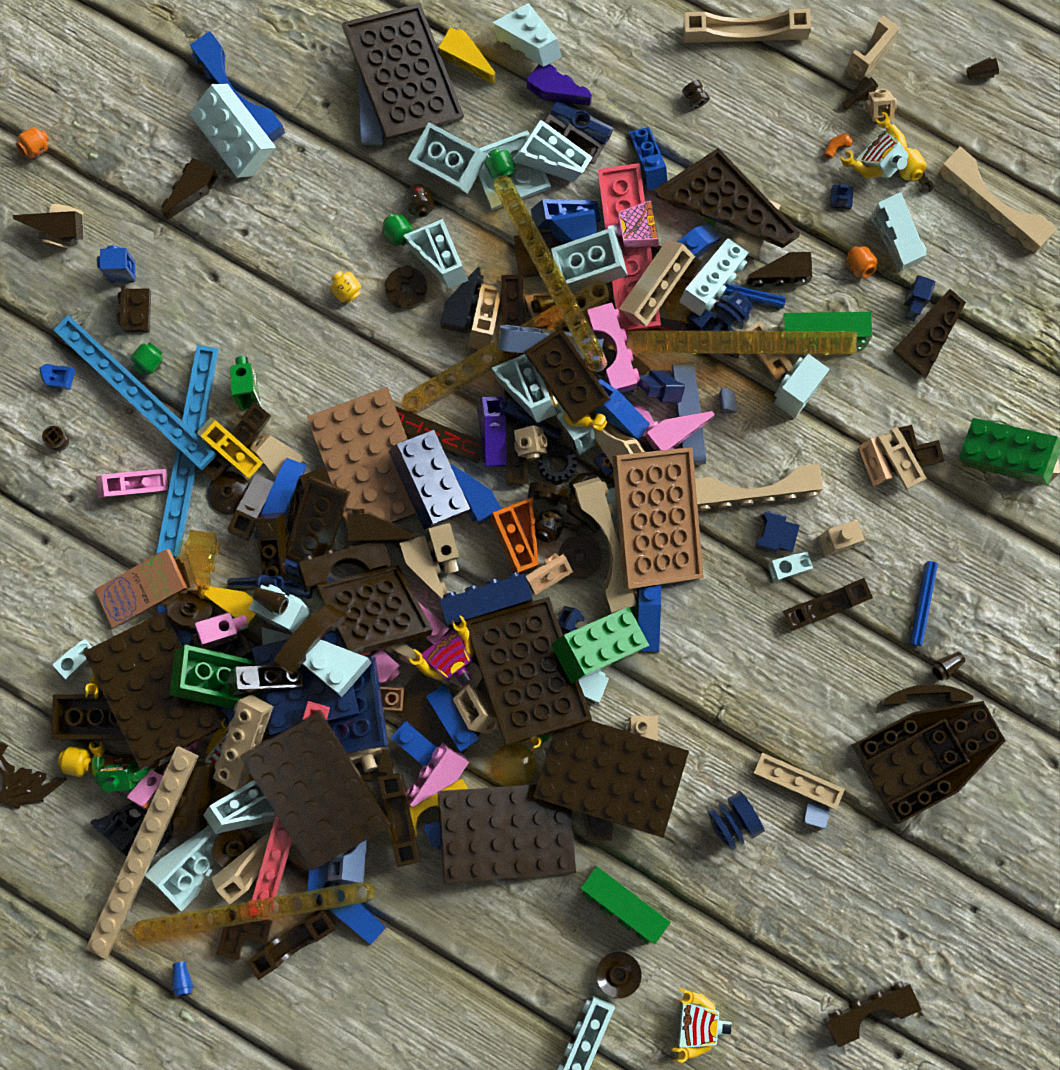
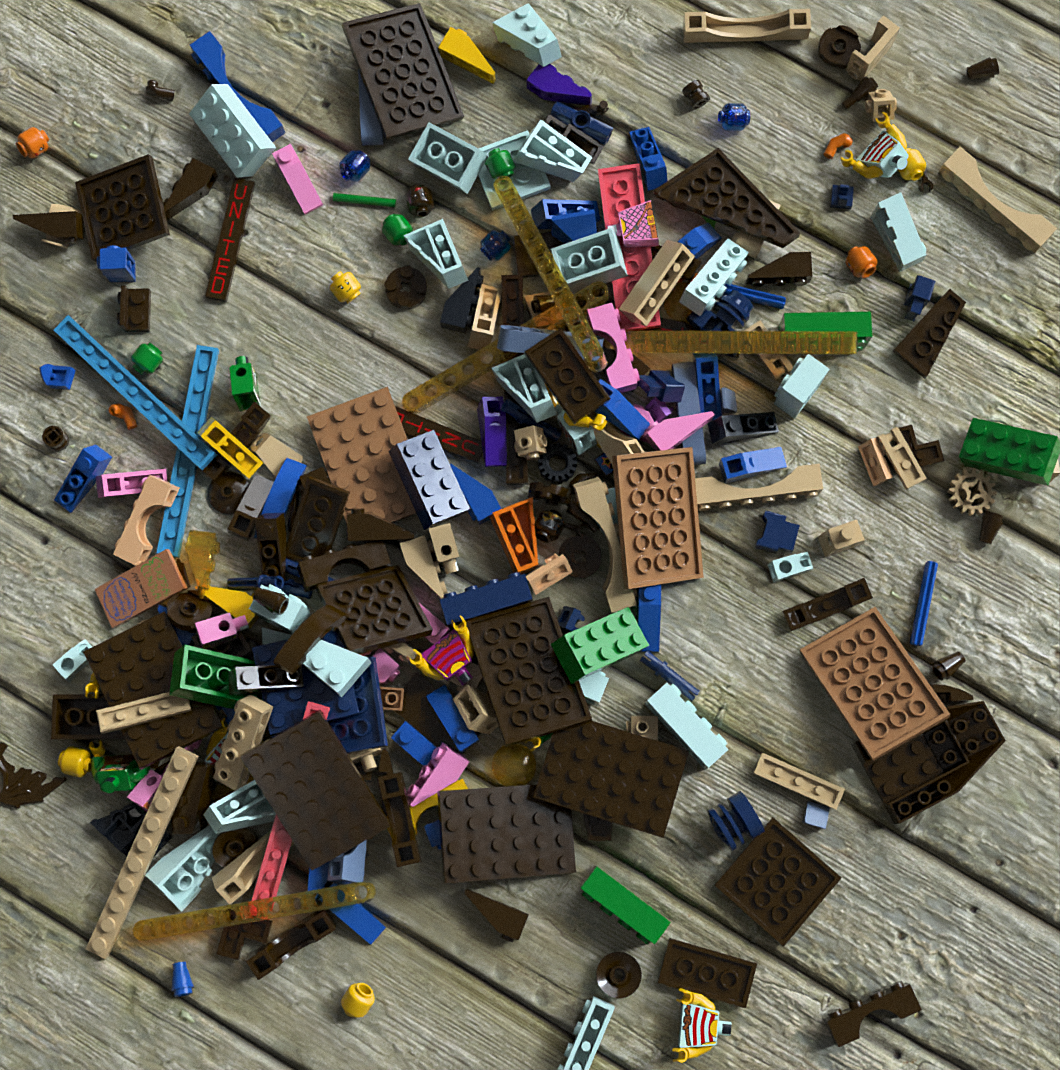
none -> blue slope [54,445,112,513]
none -> dark brown plate [75,154,170,262]
none -> tan tile [96,692,192,734]
none -> orange arm [109,403,138,430]
none -> light nougat arch [113,475,180,565]
none -> dark brown arm [146,80,175,101]
none -> dark brown tile [205,177,255,302]
none -> bright pink slope [272,144,323,215]
none -> green bar [333,193,396,208]
none -> clear blue head [339,150,370,182]
none -> yellow head [341,983,375,1018]
none -> dark brown slope [464,888,529,943]
none -> clear blue head [480,229,511,261]
none -> dark brown bar [573,100,609,116]
none -> dark blue pin [639,650,700,702]
none -> medium lavender tile [645,397,674,423]
none -> light aqua brick [645,683,728,770]
none -> dark brown plate [657,938,757,1009]
none -> blue slope [693,351,722,420]
none -> black slope [708,412,779,444]
none -> dark brown plate [714,817,842,947]
none -> clear blue head [718,103,751,131]
none -> slope [719,447,787,484]
none -> medium nougat plate [800,607,950,762]
none -> dark brown plate [818,25,861,69]
none -> tan gear [947,468,997,516]
none -> dark brown cone [979,511,1004,545]

